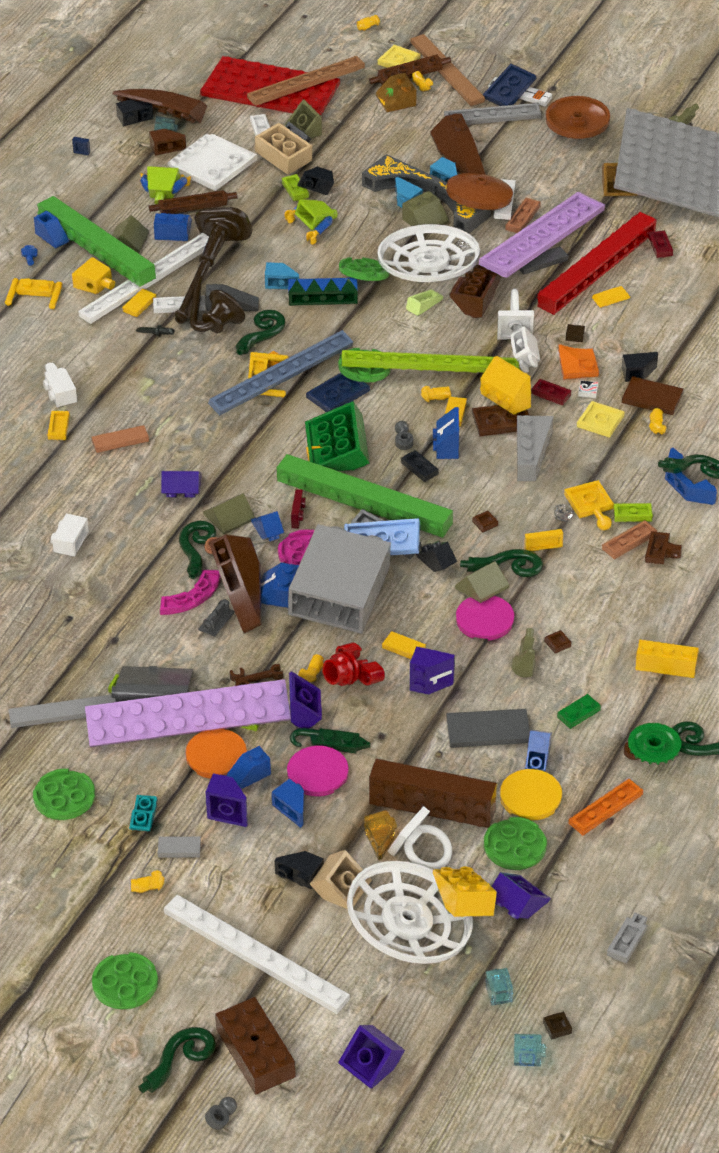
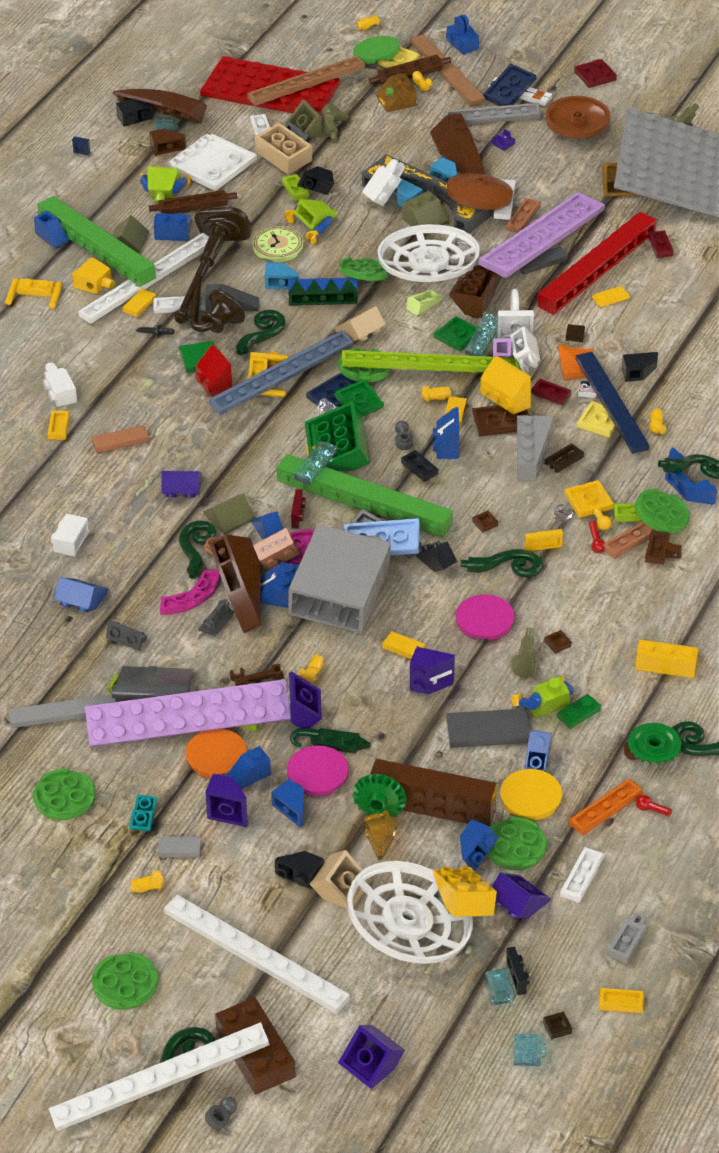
blue plate [21,245,38,266] -> none
red beam [322,642,385,686] -> none
white tile [387,806,452,870] -> none
olive slope [455,561,509,603] -> none
reddish brown tile [621,376,684,415] -> none
none -> white plate [49,1022,270,1131]
none -> slope [54,577,108,612]
none -> dark grey hinge [106,620,147,651]
none -> green tile [179,341,215,373]
none -> red slope [195,345,232,397]
none -> tile [253,226,303,262]
none -> nougat brick [253,528,300,571]
none -> clear light blue plate [294,441,337,485]
none -> clear tile [313,398,338,416]
none -> olive animal [321,103,349,143]
none -> tan slope [334,306,386,343]
none -> green tile [334,379,384,417]
none -> green gear [352,774,406,820]
none -> bright green tile [353,36,400,64]
none -> white hinge [362,159,405,206]
none -> green tile [434,316,483,352]
none -> blue brick [446,14,479,55]
none -> blue slope [460,819,498,871]
none -> clear light blue plate [465,313,498,356]
none -> dark purple tile [492,129,515,151]
none -> lavender brick [493,338,511,358]
none -> black plate [506,946,530,995]
none -> lime torso [510,675,574,719]
none -> dark brown tile [545,443,584,473]
none -> white tile [560,847,604,903]
none -> dark red plate [574,59,617,88]
none -> dark blue tile [575,352,650,454]
none -> red bar [589,521,605,553]
none -> yellow tile [599,988,644,1013]
none -> bright green tile [635,489,689,534]
none -> red bar [636,795,672,817]

